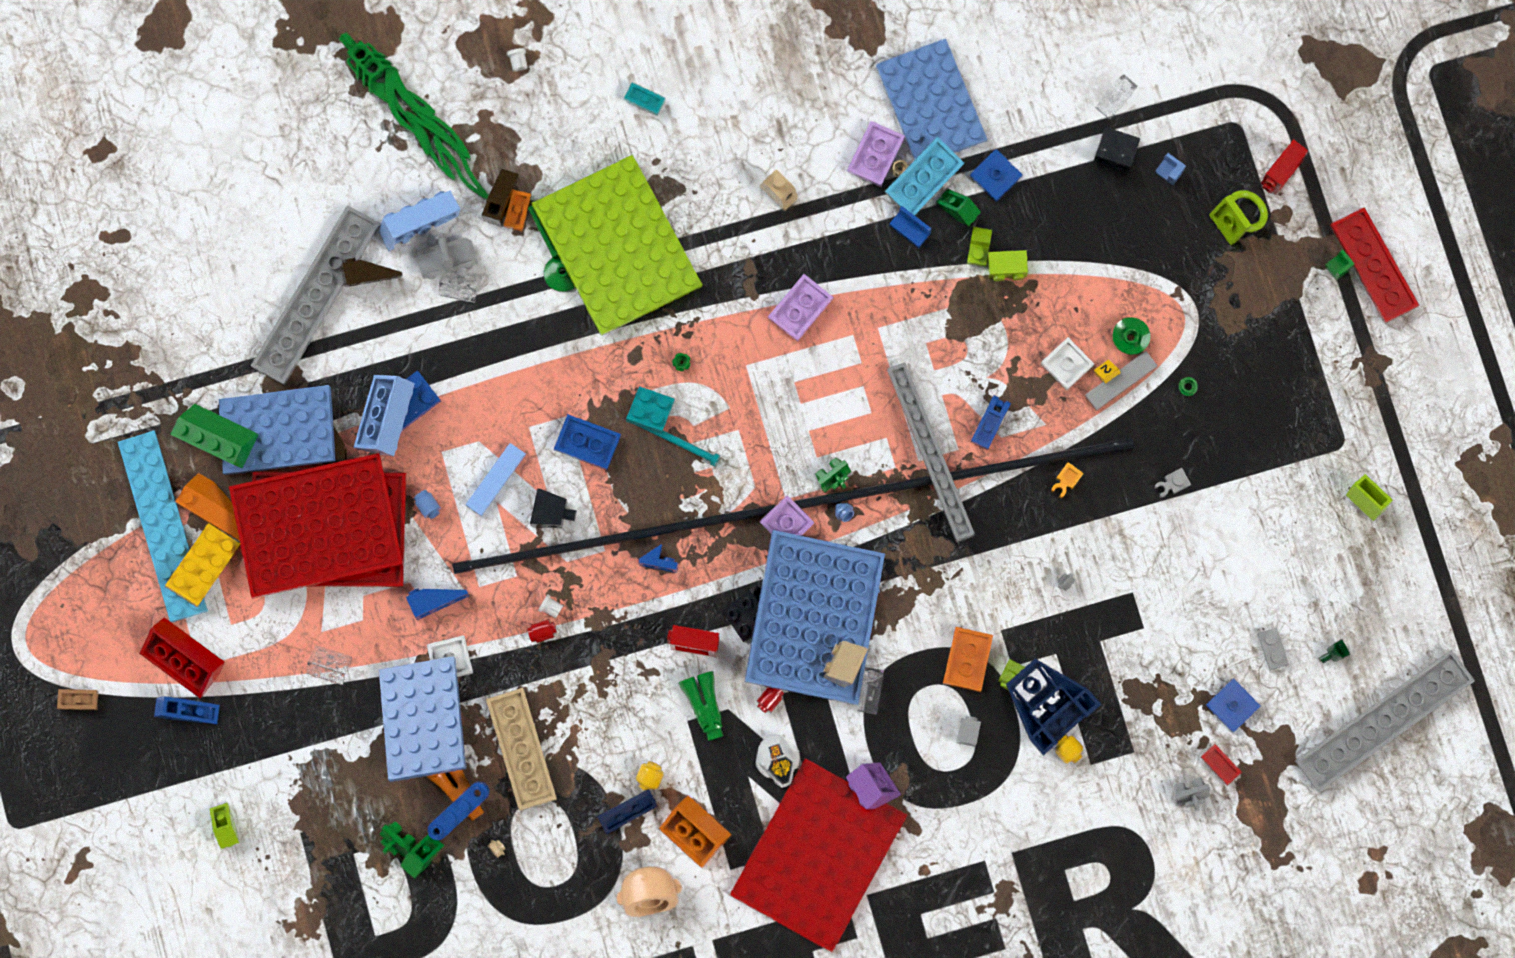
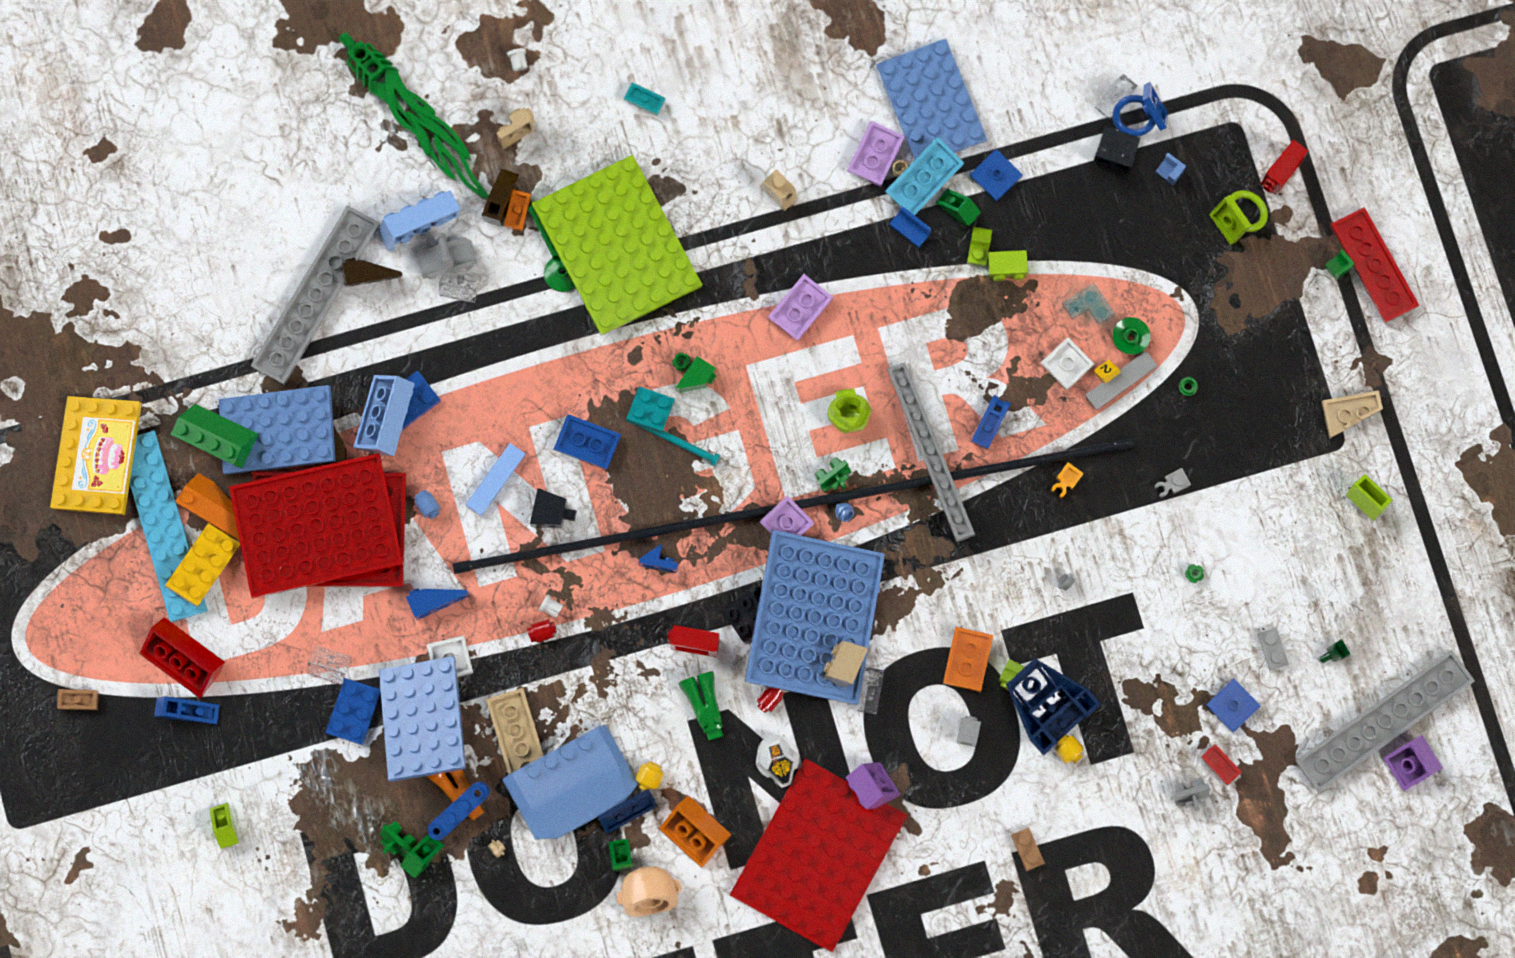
none -> plate [50,396,142,515]
none -> blue plate [325,678,381,746]
none -> tan plate [497,107,536,150]
none -> medium blue slope [502,724,638,840]
none -> green slope [609,838,634,872]
none -> green slope [676,356,717,393]
none -> lime helmet [828,388,871,434]
none -> medium nougat plate [1011,827,1045,871]
none -> clear light blue plate [1062,283,1115,325]
none -> blue tile [1112,82,1168,137]
none -> green plate [1185,564,1204,583]
none -> tan wing [1322,390,1383,439]
none -> medium lavender slope [1383,735,1443,791]

